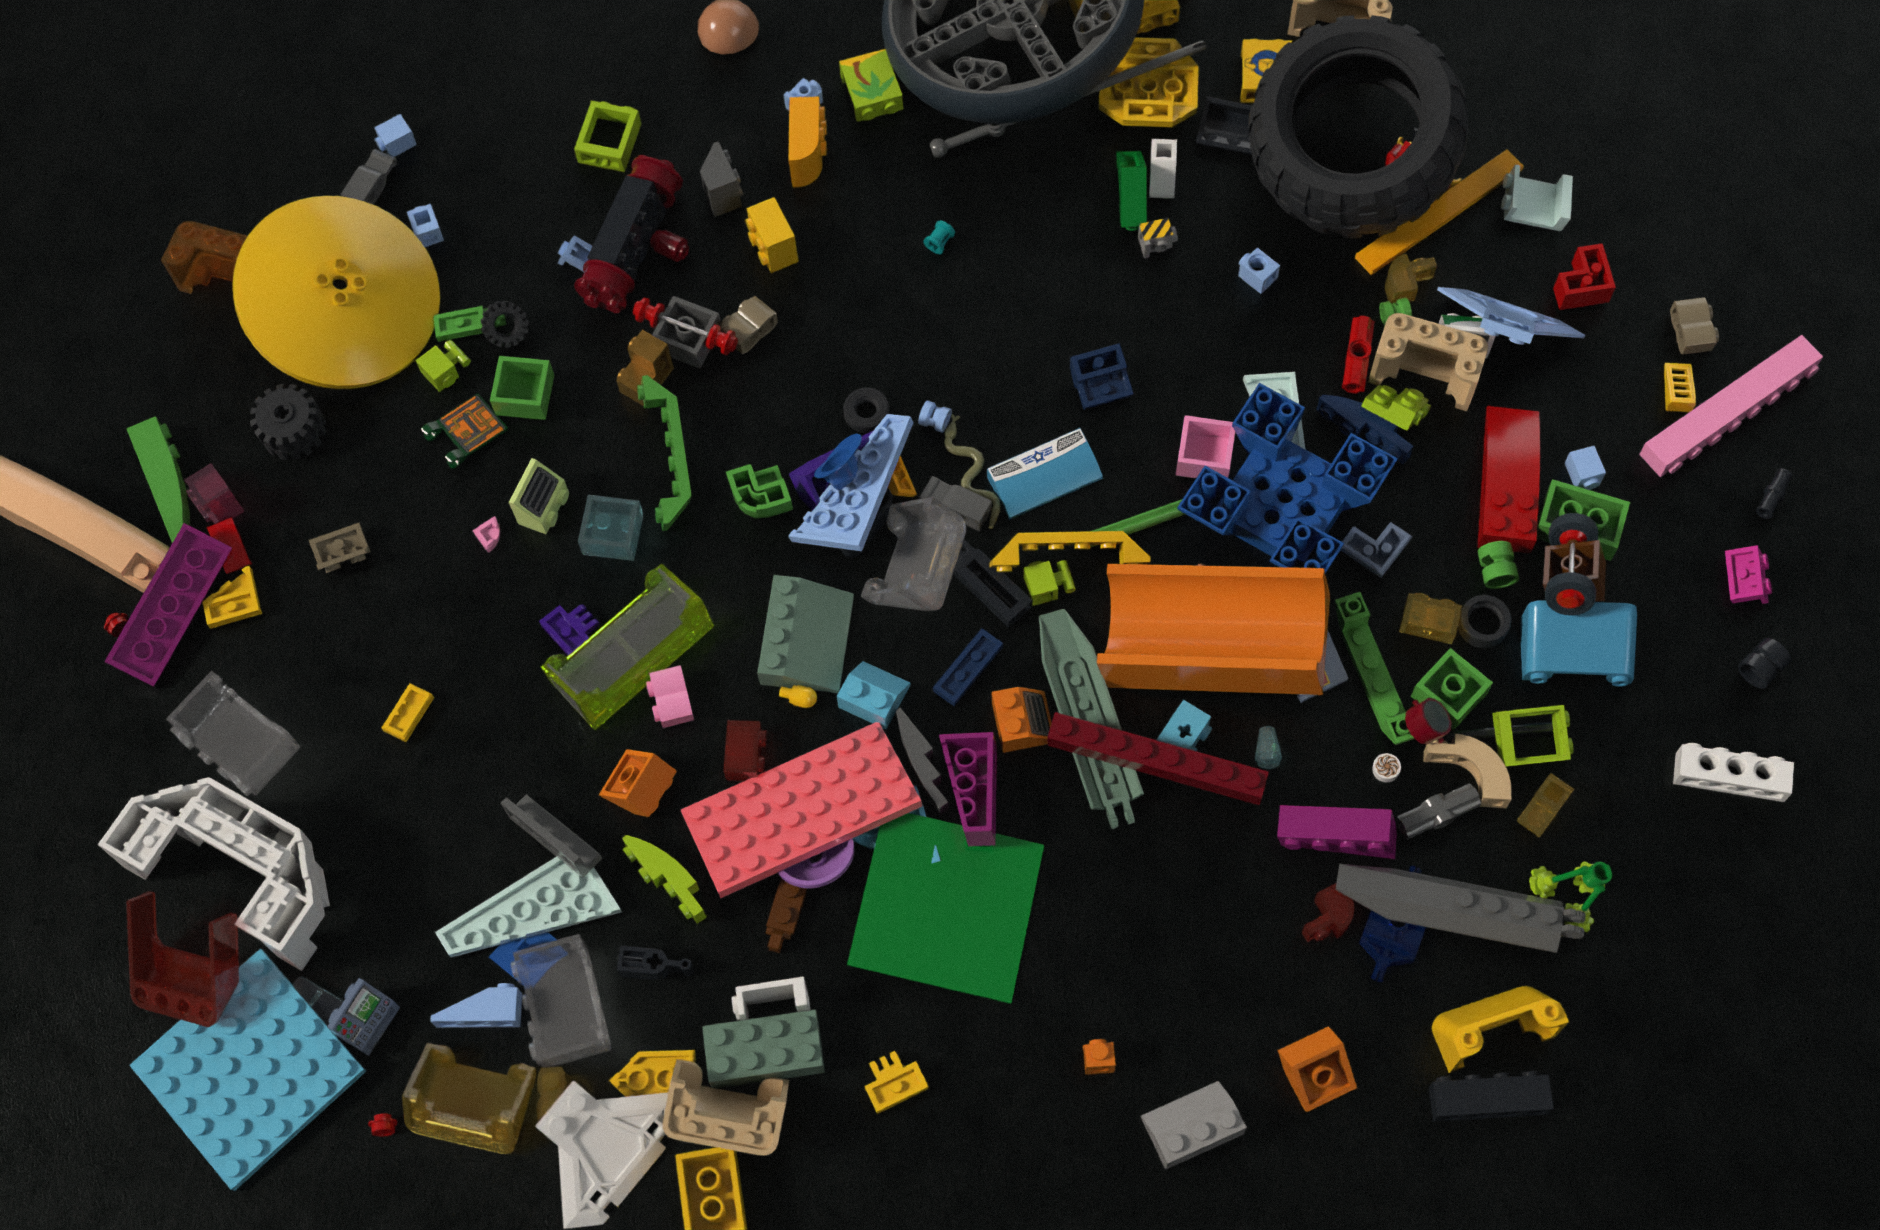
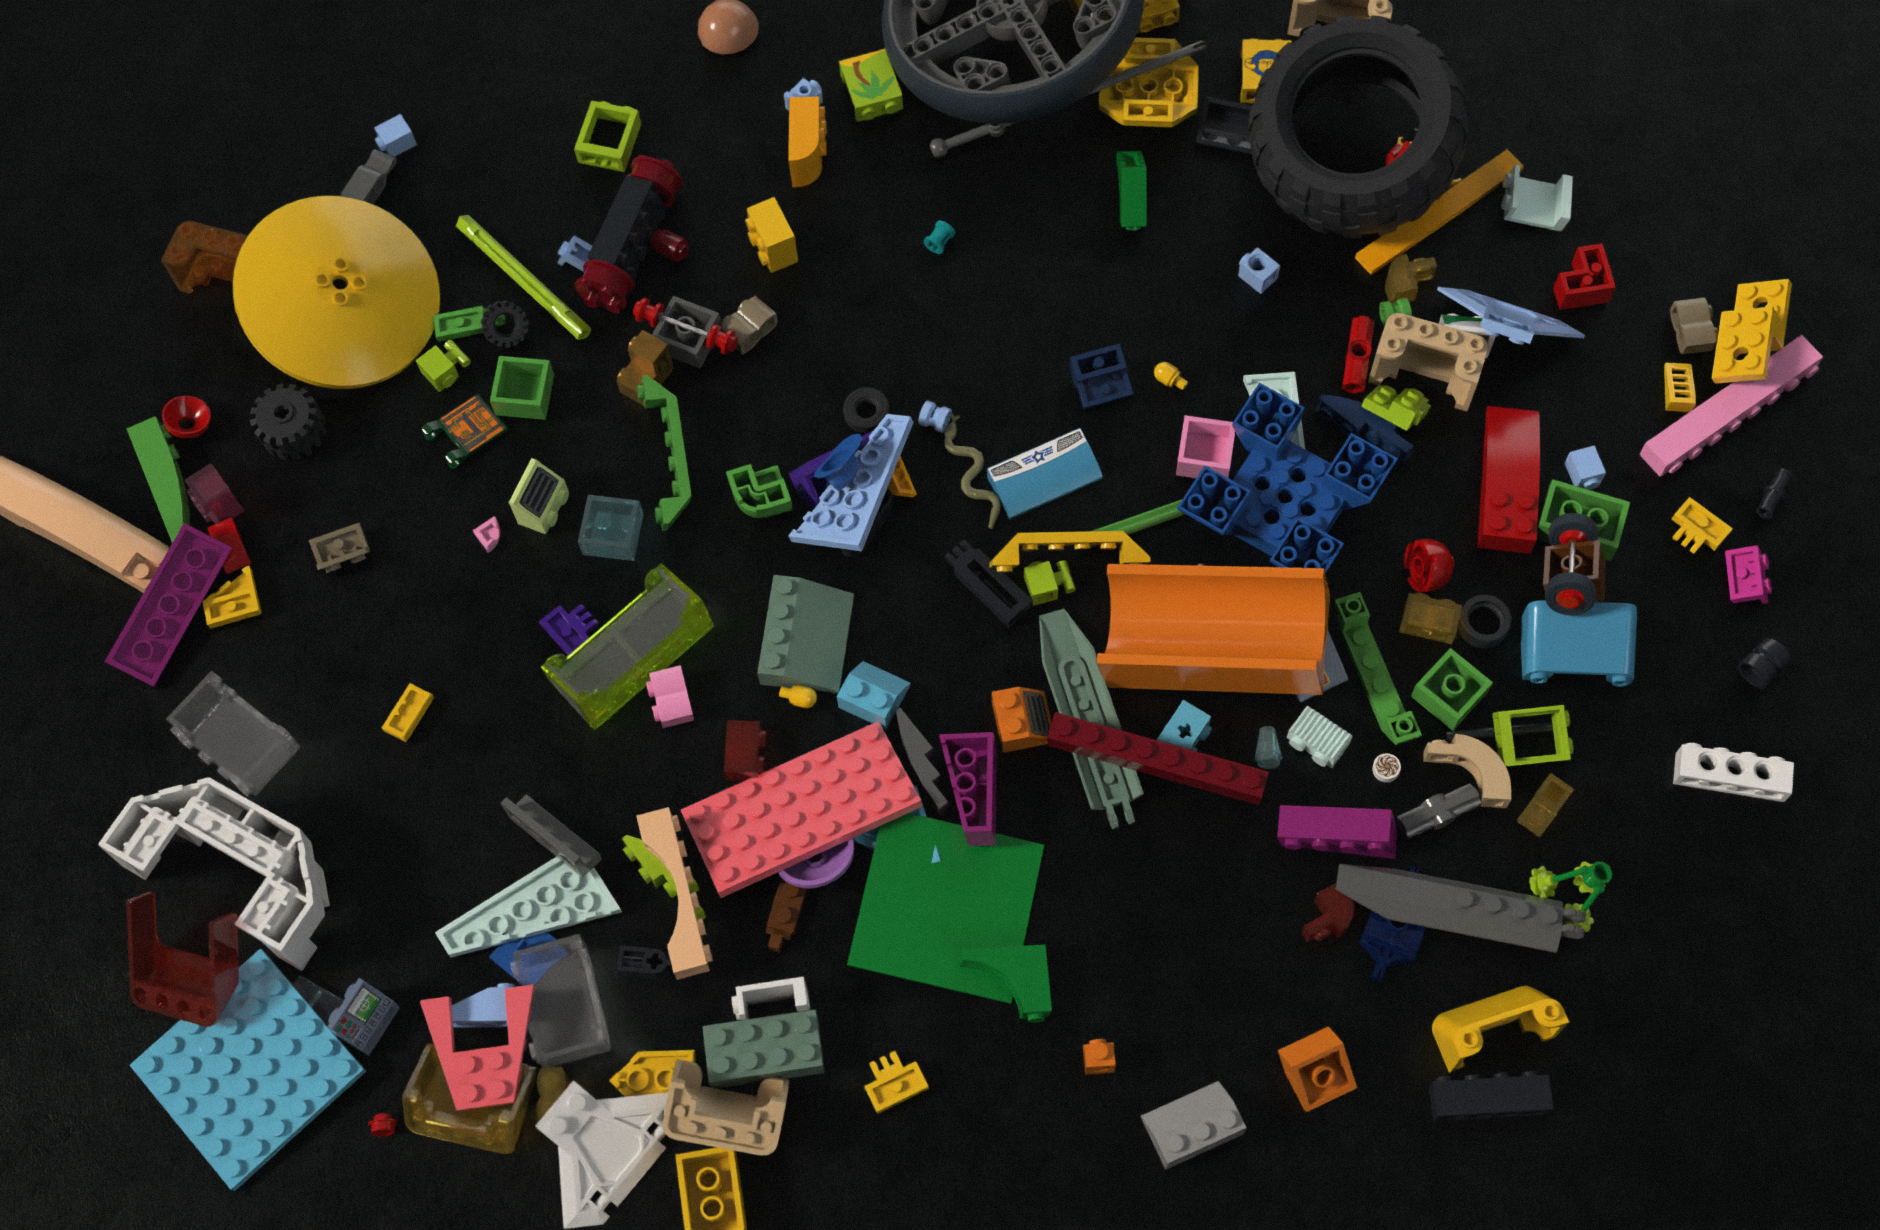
red plate [104,613,129,637] -> none
light blue brick [407,204,444,247] -> none
orange slope [599,749,677,817] -> none
dark grey slope [700,142,743,217] -> none
clear windscreen [861,497,966,611] -> none
dark grey piece [920,476,992,532] -> none
dark blue plate [933,629,1003,706] -> none
brick [1138,218,1178,258] -> none
white slope [1149,139,1177,198] -> none
sand blue brick [1340,522,1413,578] -> none
dark red piece [1405,698,1451,745] -> none
bright green wheel [1477,541,1519,589] -> none
none -> red piece [162,396,211,438]
none -> coral wing [420,985,535,1112]
none -> lime piece [456,215,591,340]
none -> light nougat arch [637,807,713,980]
none -> green arch [959,945,1052,1023]
none -> yellow cylinder [1154,362,1188,390]
none -> light aqua brick [1287,706,1353,768]
none -> red cylinder [1404,539,1454,593]
none -> yellow hinge [1672,497,1733,554]
none -> yellow bracket [1712,279,1792,383]

